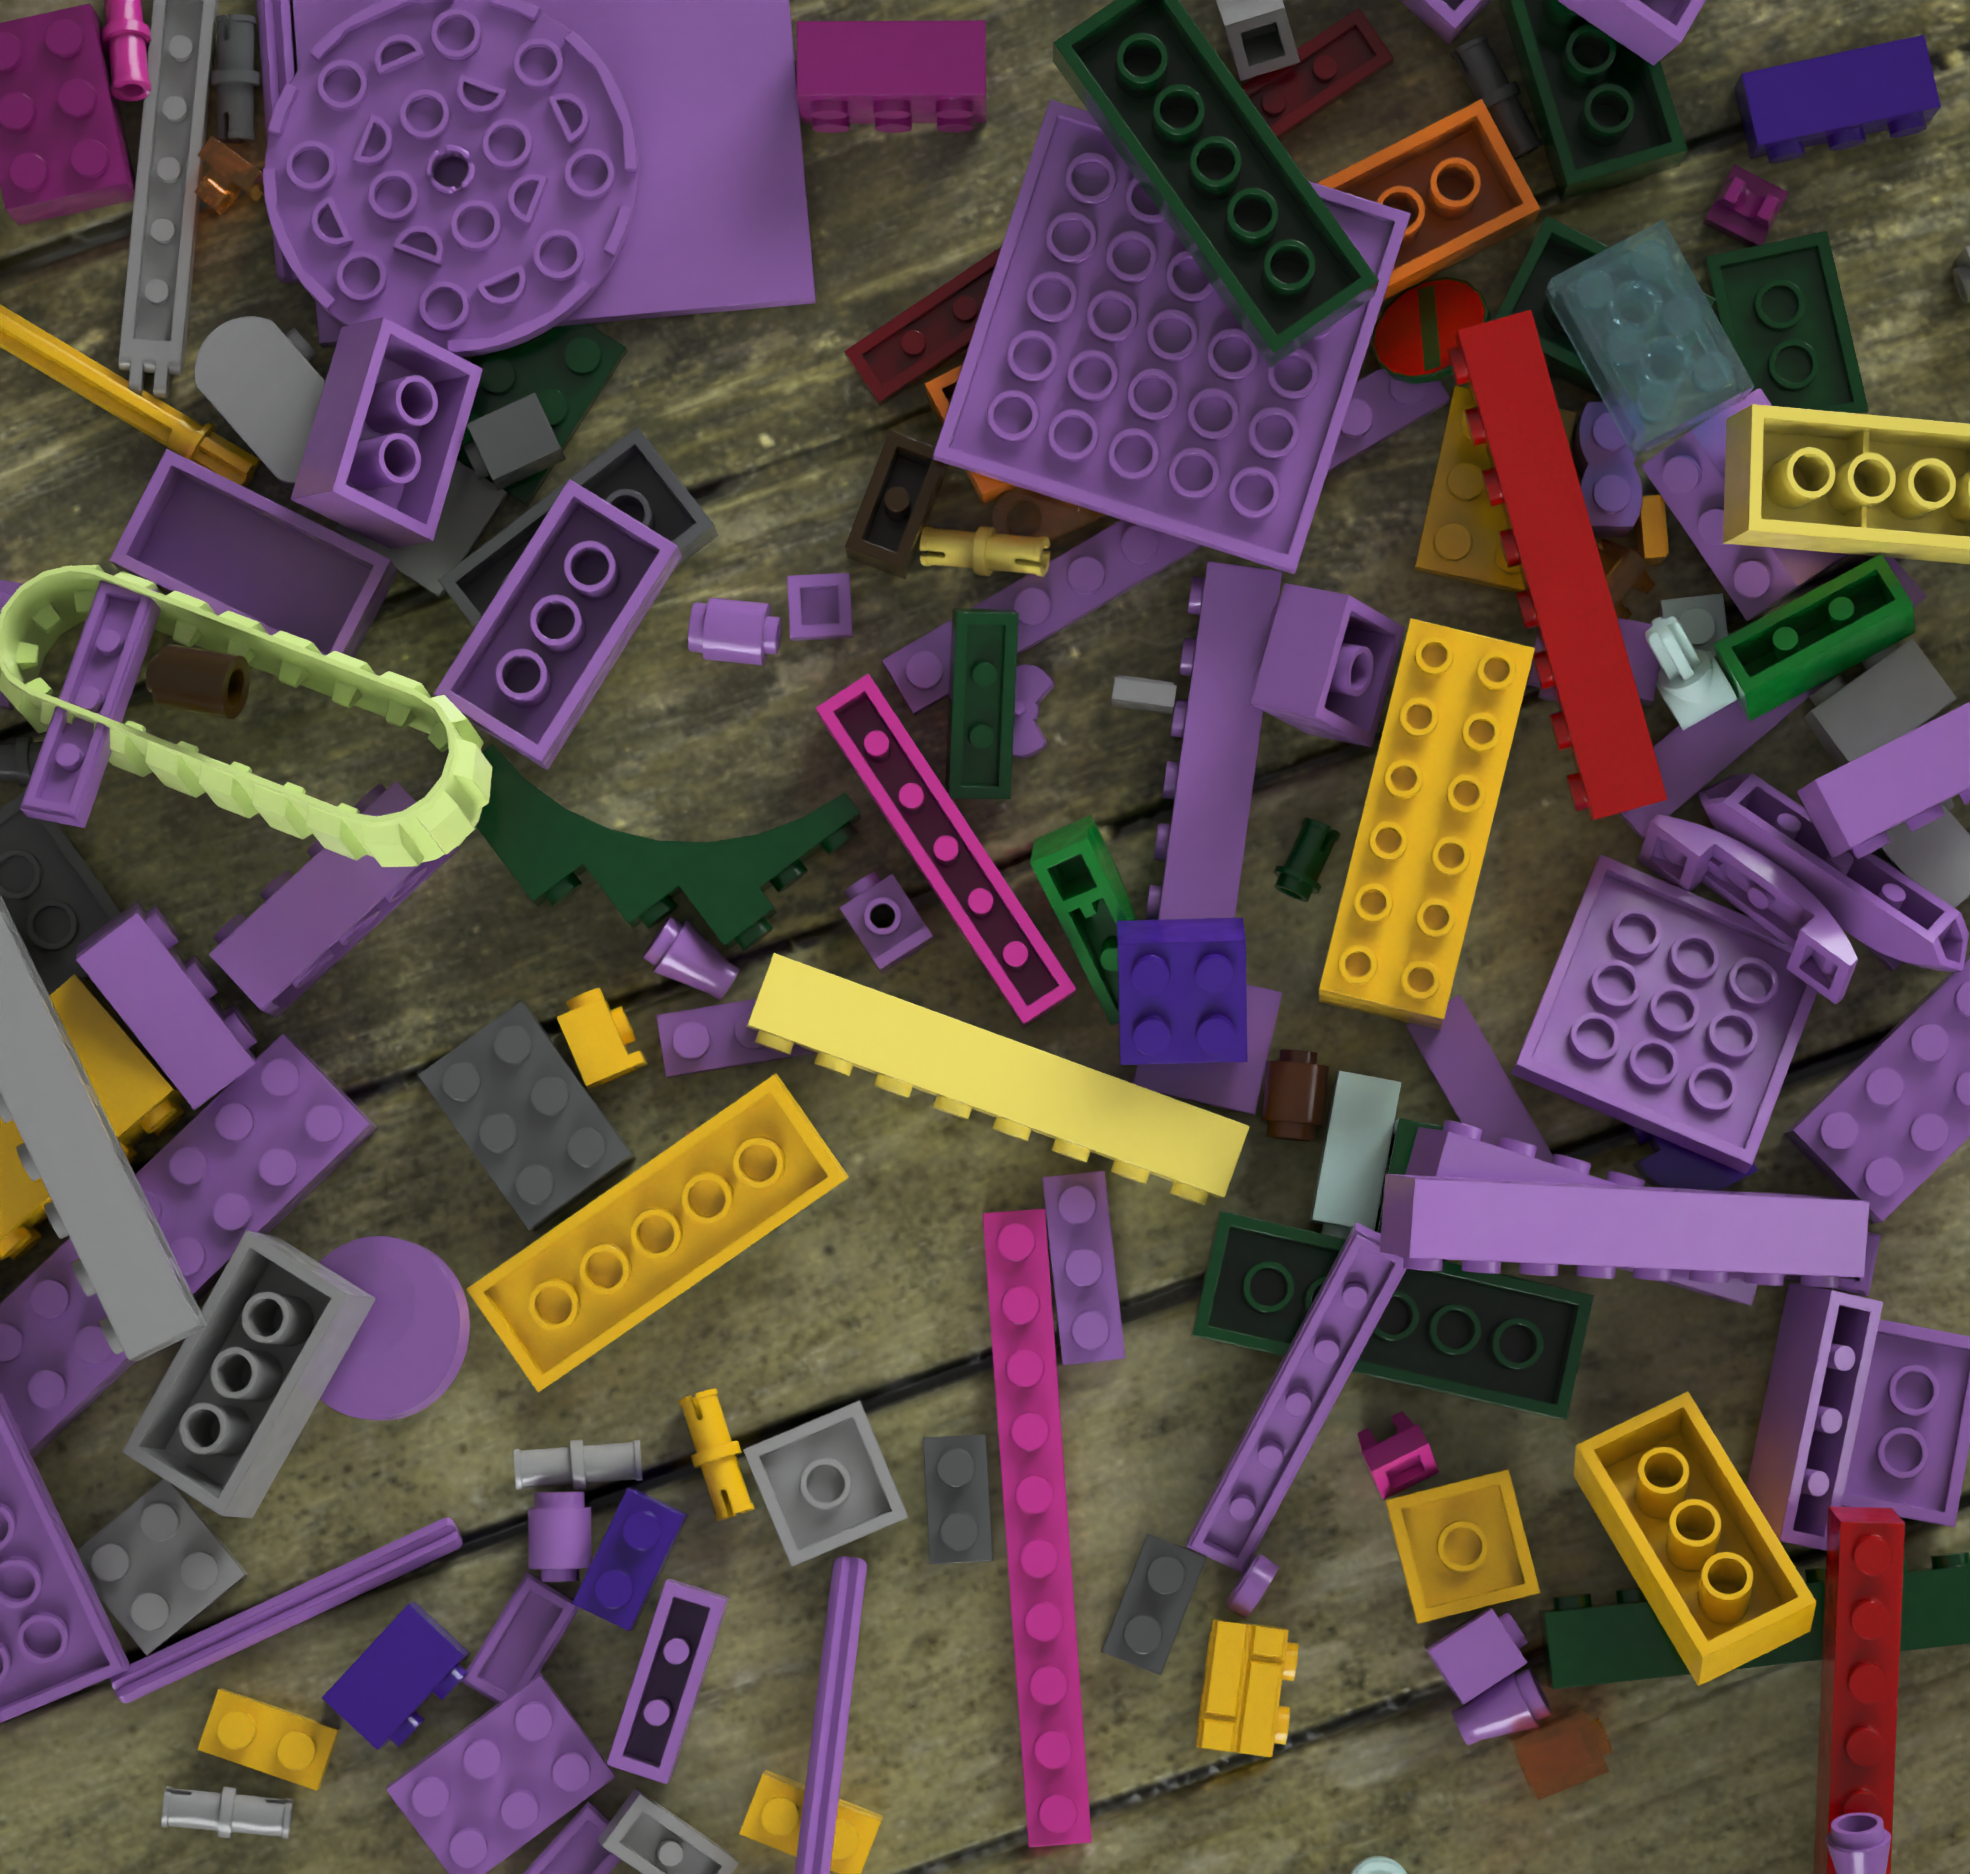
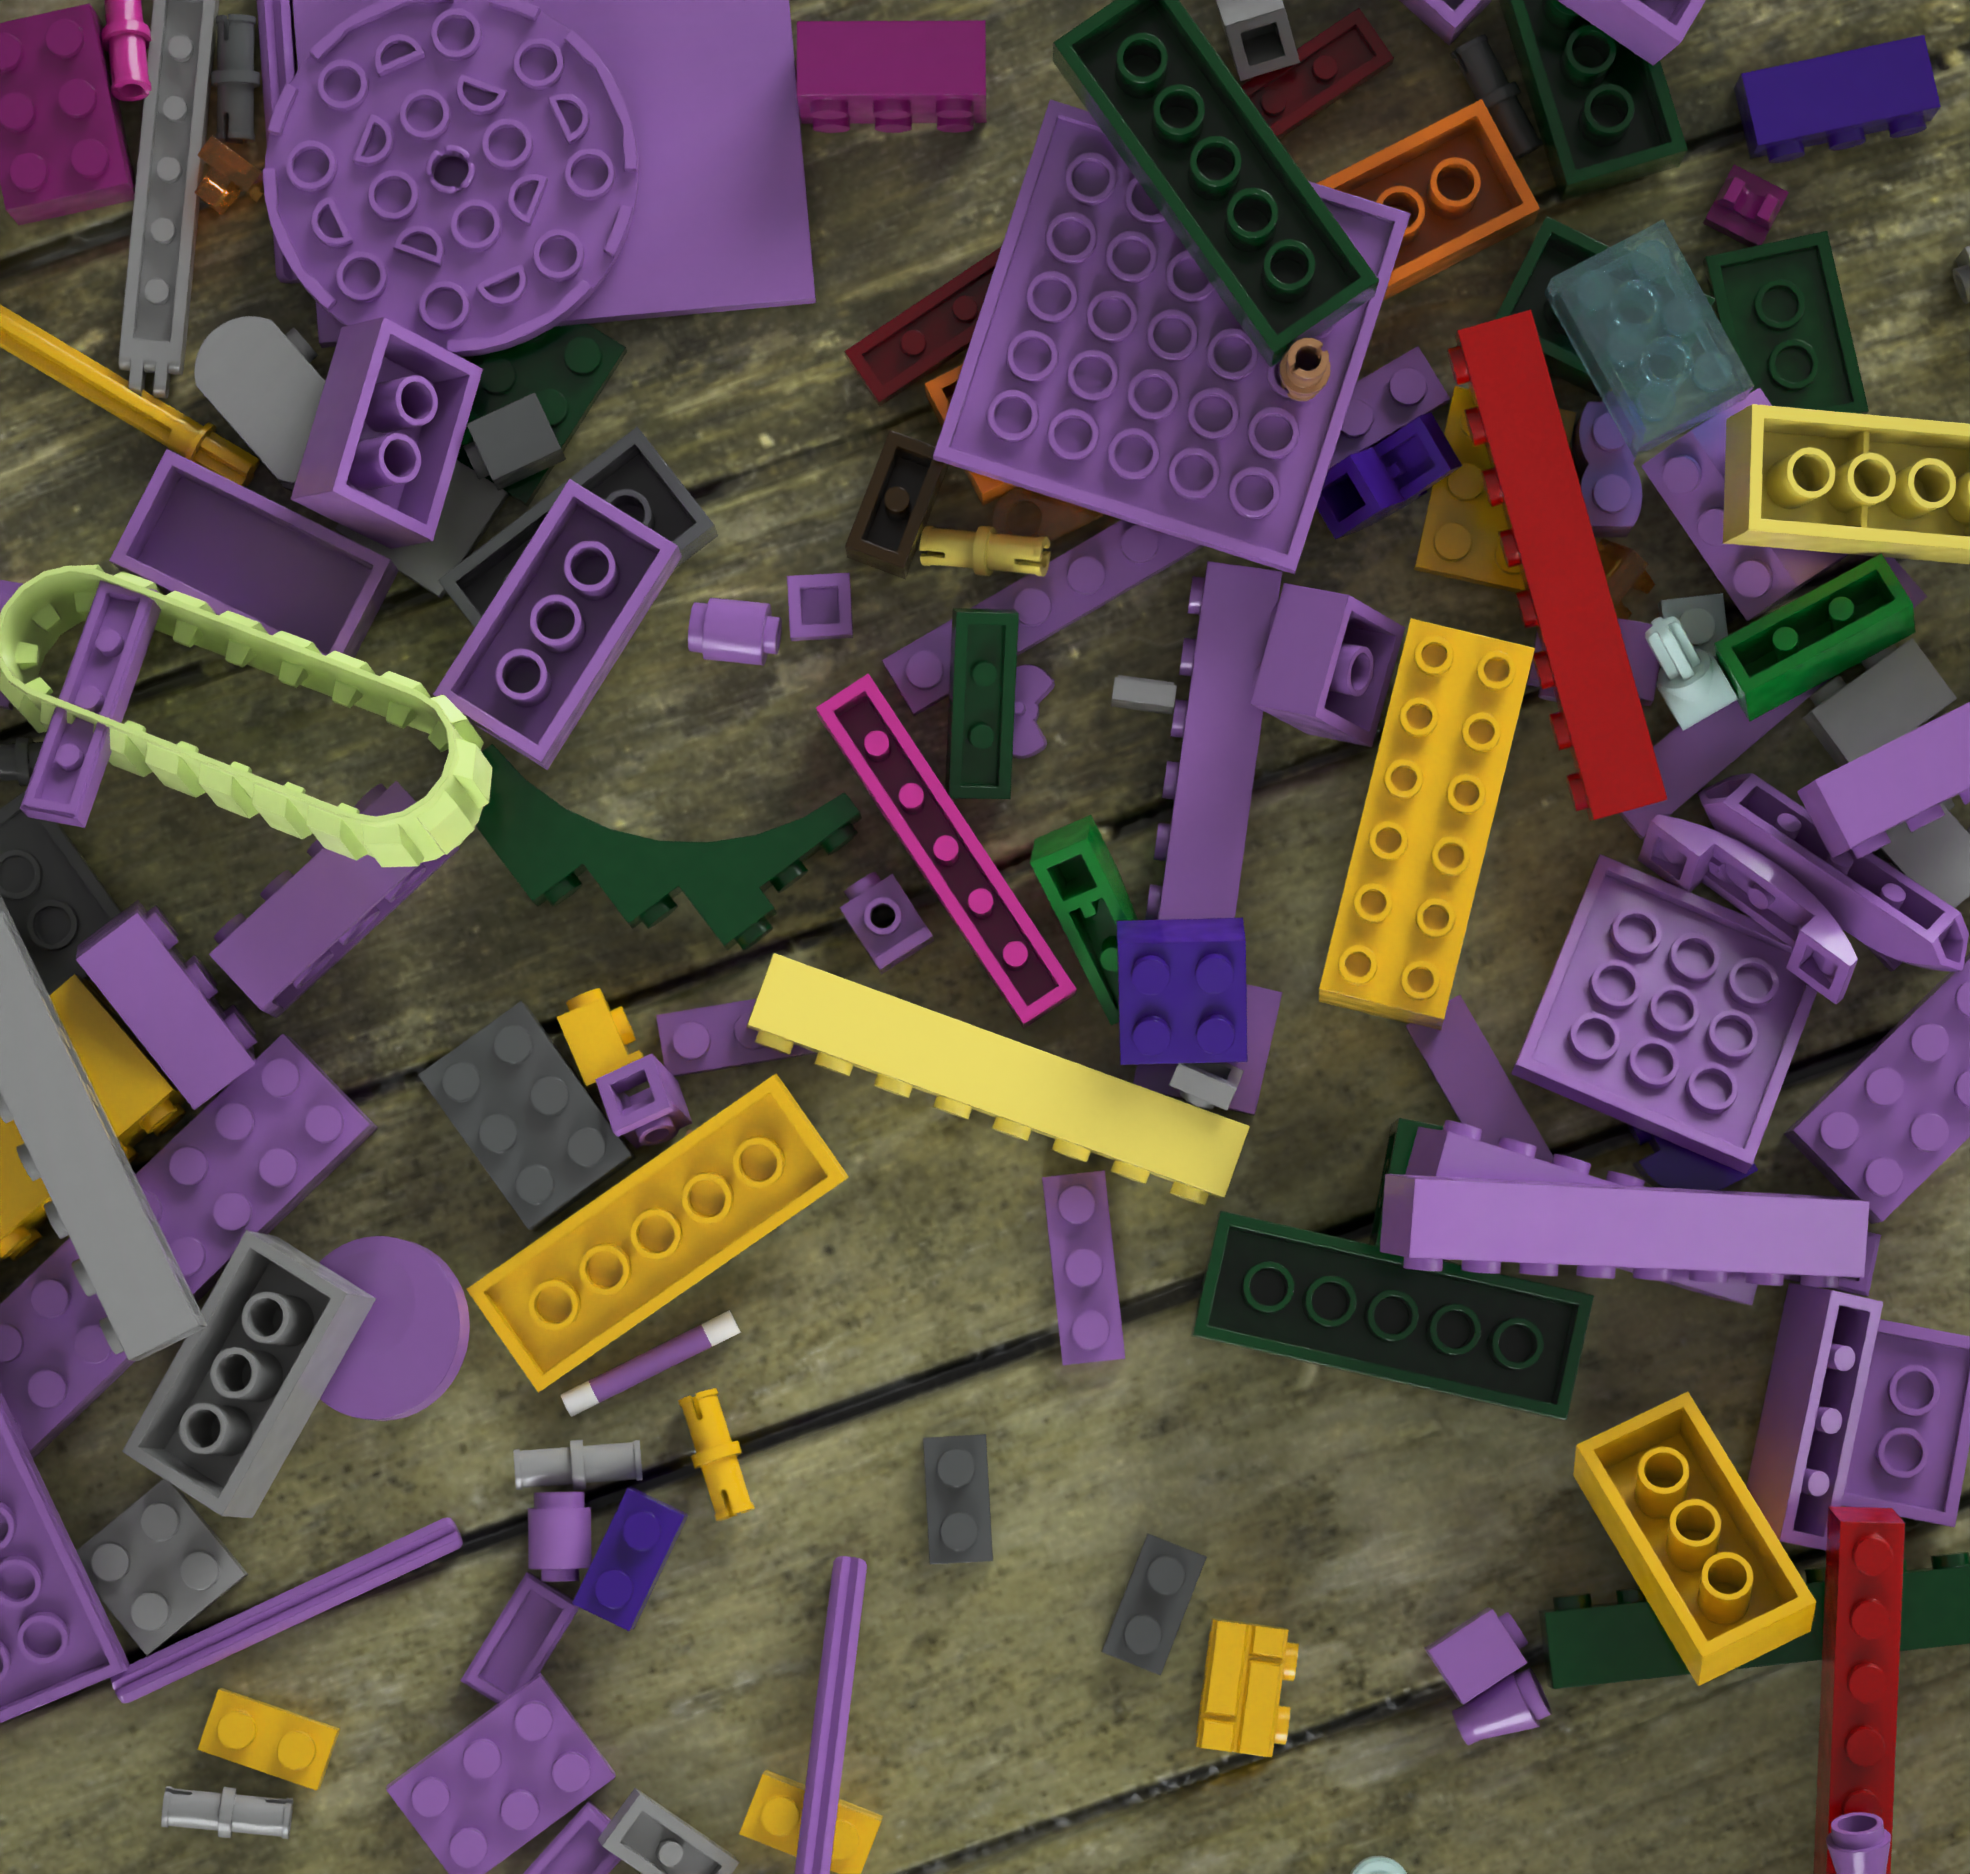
dark brown brick [146,644,250,719] -> none
dark purple brick [322,1602,470,1750] -> none
medium lavender brick [606,1578,730,1784] -> none
medium lavender cone [642,916,740,1000] -> none
light grey plate [743,1400,909,1567] -> none
dark pink plate [982,1209,1092,1847] -> none
medium lavender tile [1186,1222,1406,1573] -> none
medium lavender tile [1226,1554,1279,1620] -> none
reddish brown brick [1261,1049,1329,1142] -> none
dark green pin [1274,818,1341,902] -> none
light aqua brick [1309,1070,1401,1239] -> none
dark pink tile [1357,1411,1439,1500] -> none
red piece [1372,277,1491,384] -> none
yellow plate [1384,1469,1541,1624] -> none
clear orange brick [1509,1709,1613,1800] -> none
light orange tile [1634,495,1669,567] -> none
none -> medium lavender bar [560,1310,741,1417]
none -> medium lavender brick [595,1053,692,1149]
none -> light grey plate [1169,1062,1244,1111]
none -> medium nougat pin [1279,338,1330,401]
none -> dark purple brick [1317,412,1462,540]

